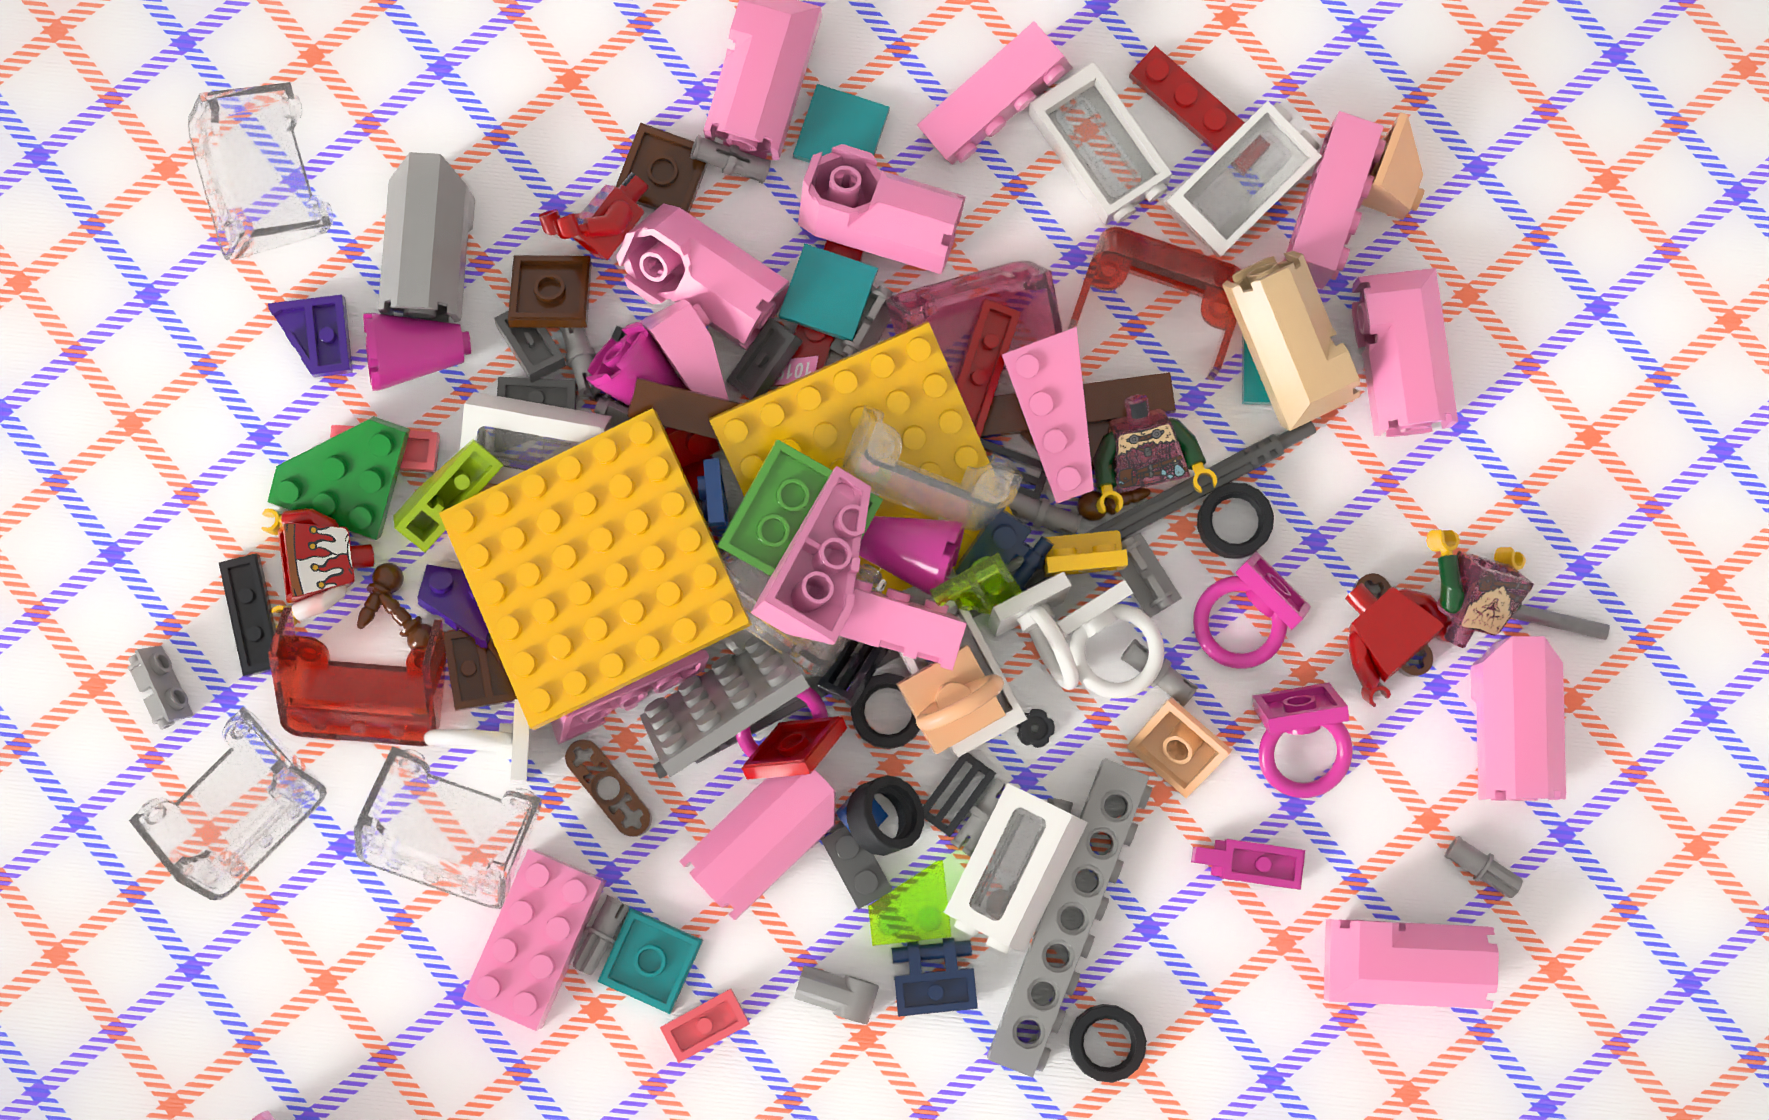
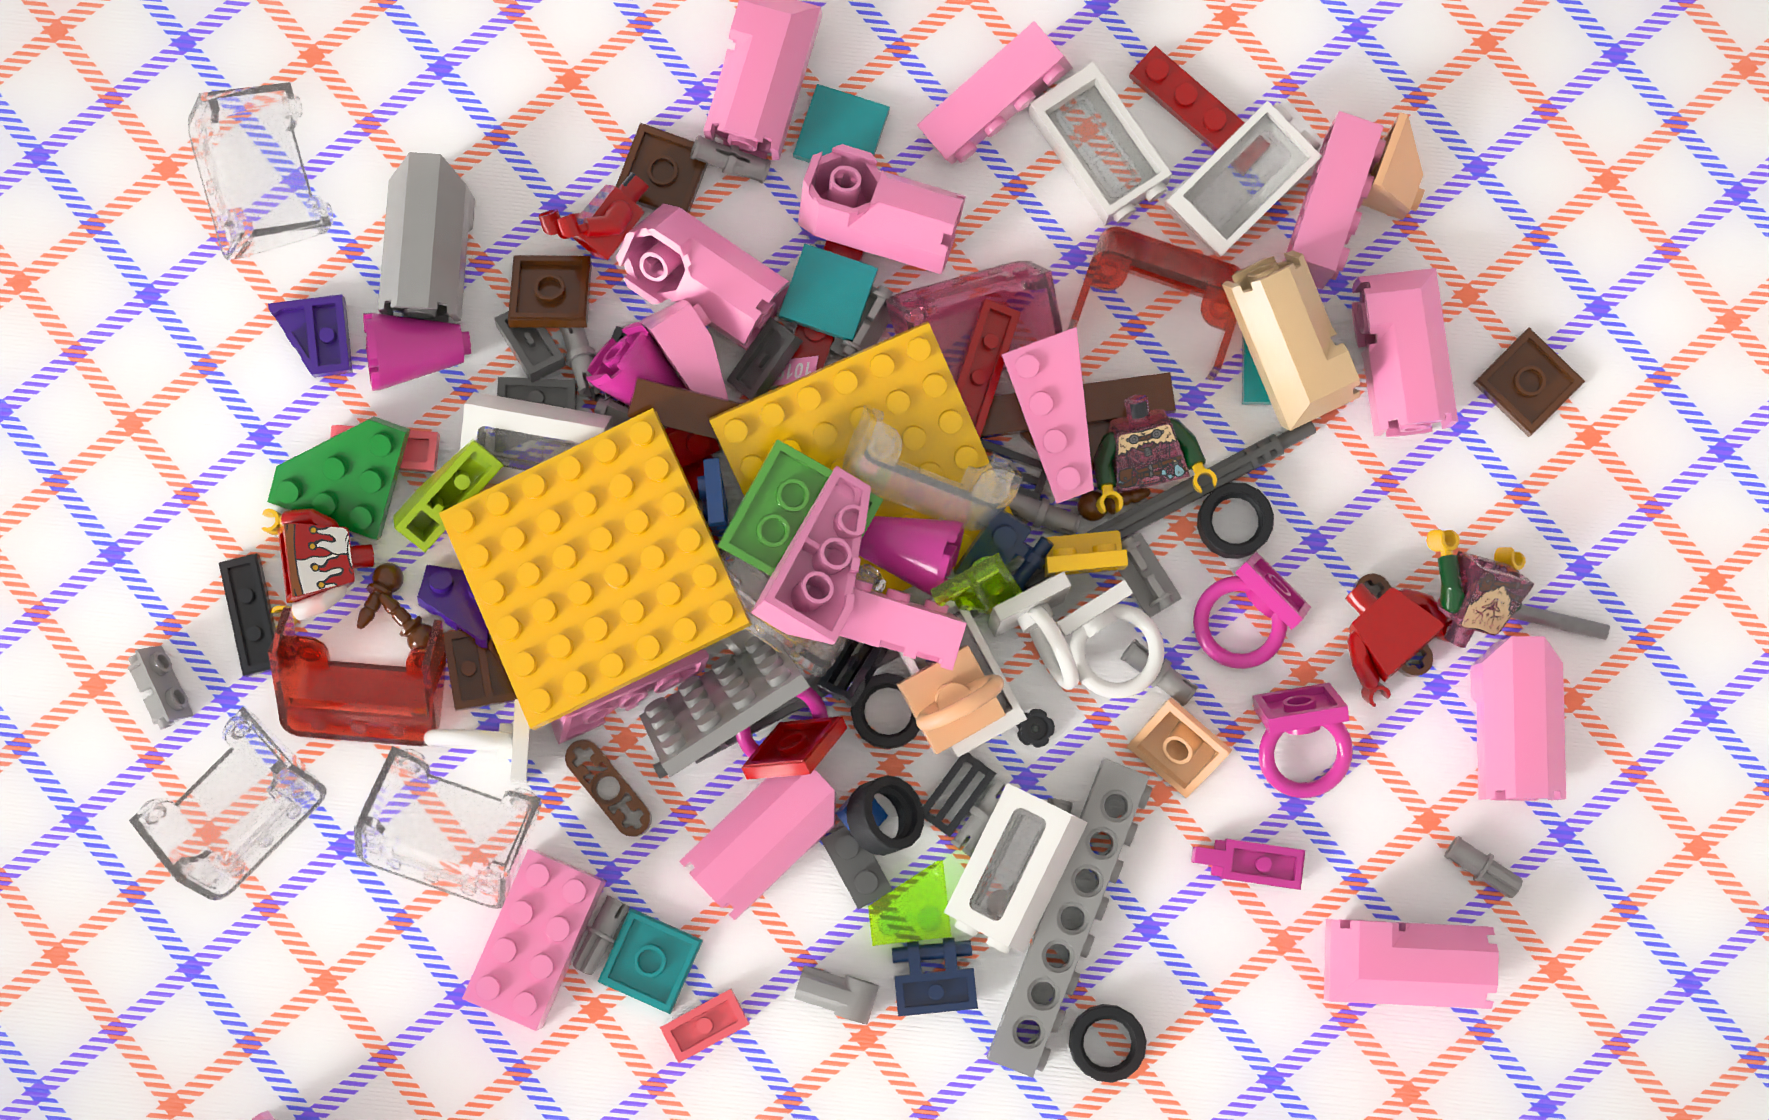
none -> reddish brown tile [1473,327,1585,437]

